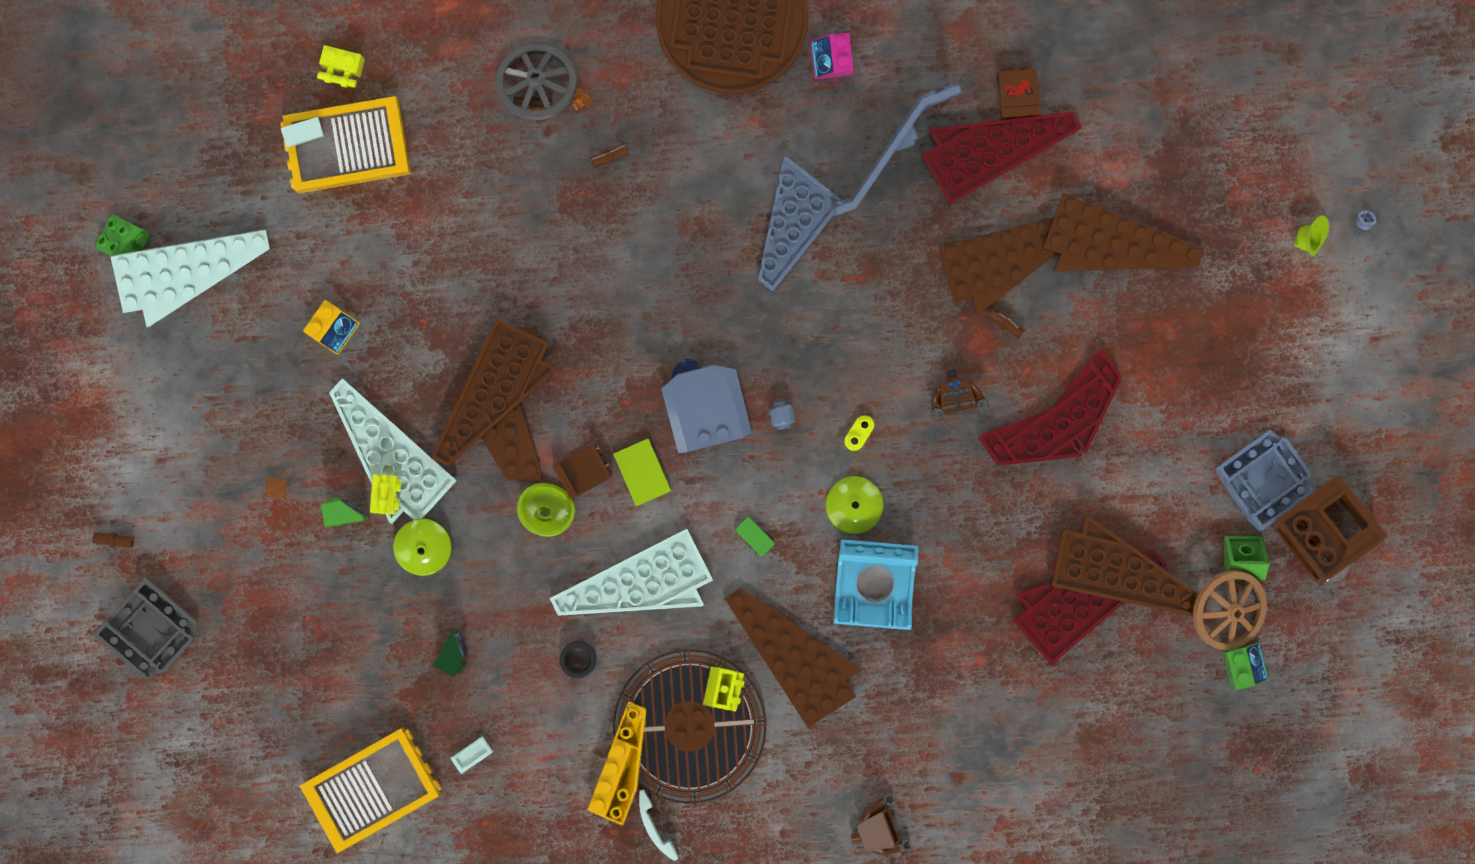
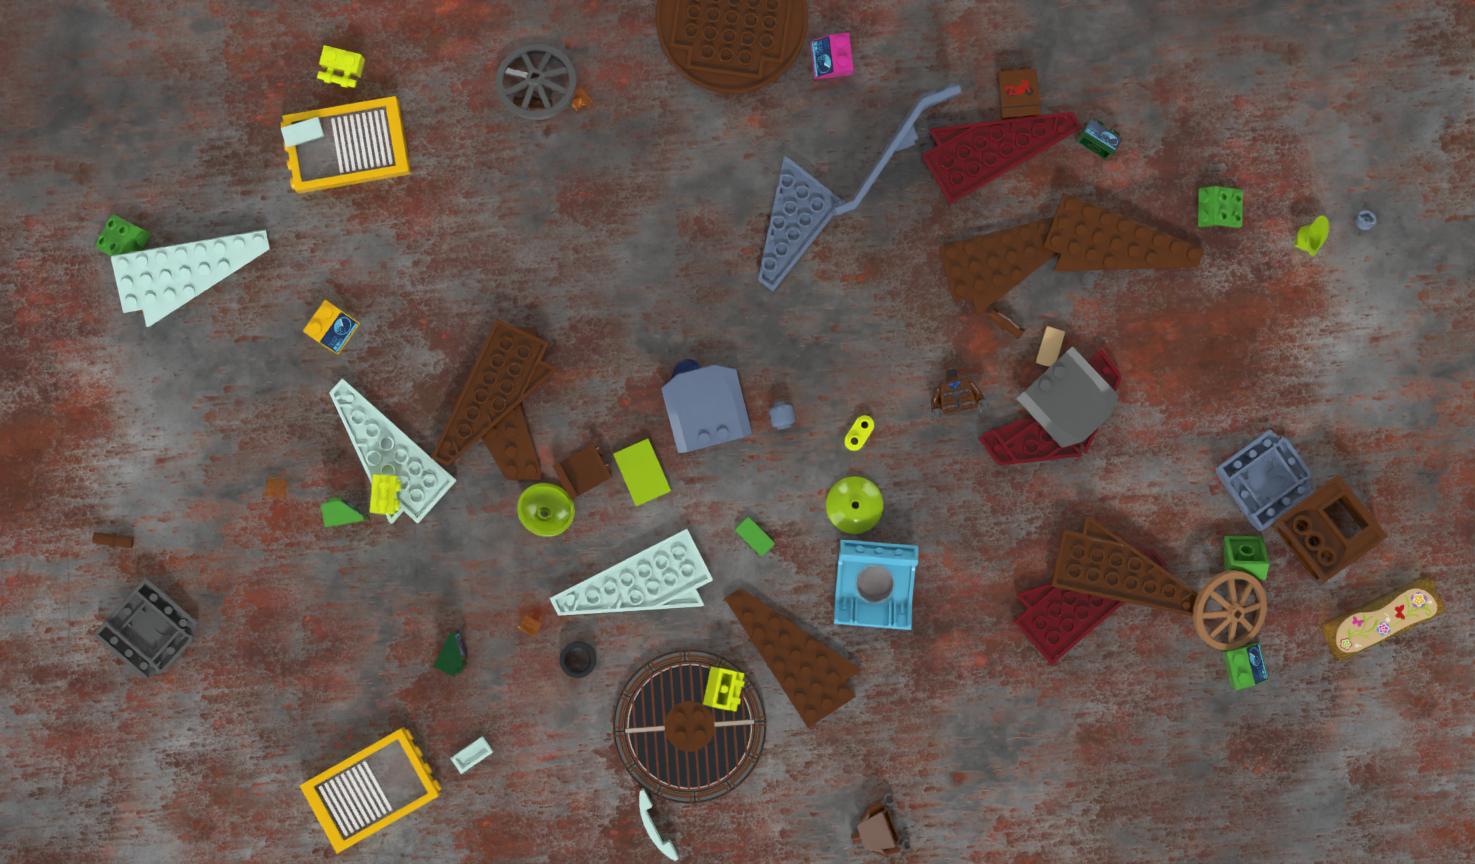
lime dish [393,519,452,576] -> none
yellow wedge [588,702,647,825] -> none
reddish brown pin [590,143,629,168] -> none
none -> clear orange tile [518,611,542,638]
none -> dark grey wedge [1016,346,1118,448]
none -> tan tile [1035,326,1065,367]
none -> slope [1075,119,1123,161]
none -> bright green bracket [1198,186,1243,228]
none -> brick [1319,577,1445,661]

